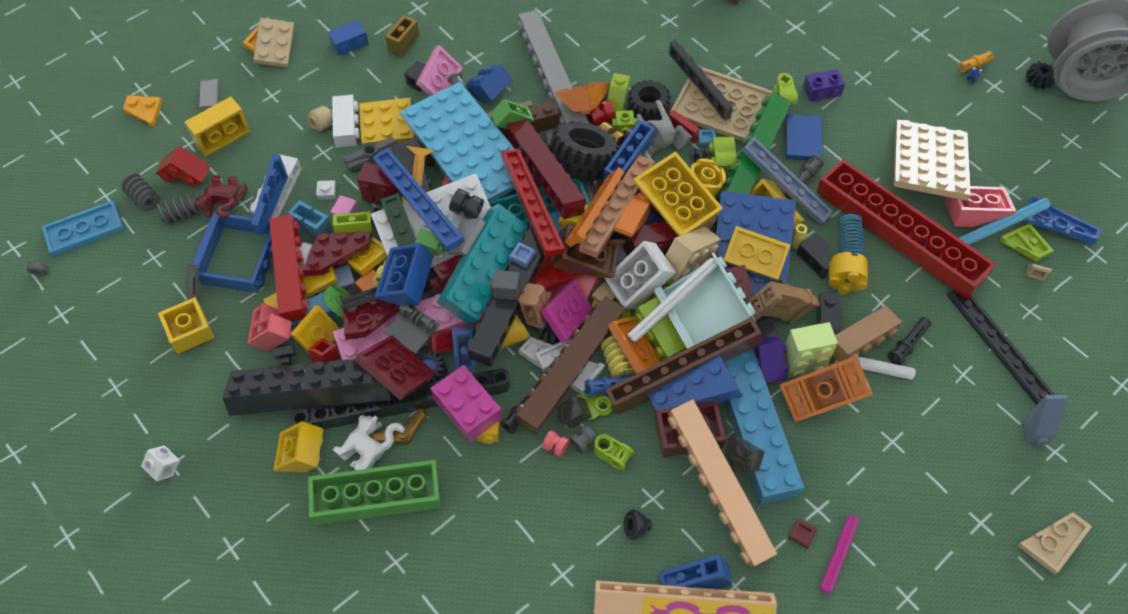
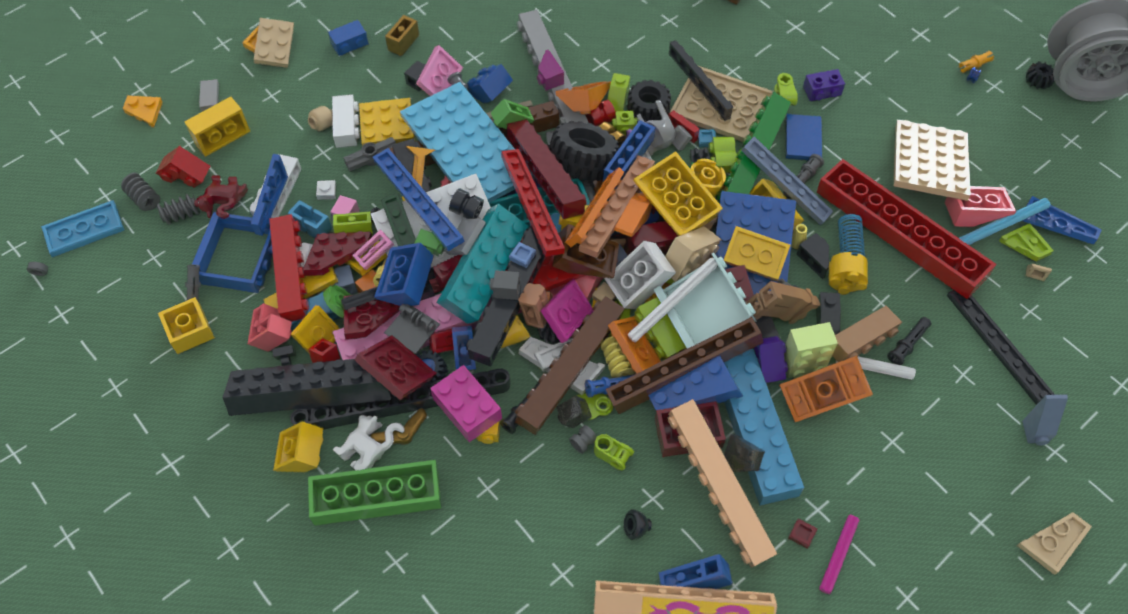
white brick [141,446,180,481] -> none
dark red brick [357,162,402,205] -> none
coral wheel [542,430,570,458] -> none
none -> bright pink tile [353,229,394,270]
none -> magenta slope [537,49,564,91]

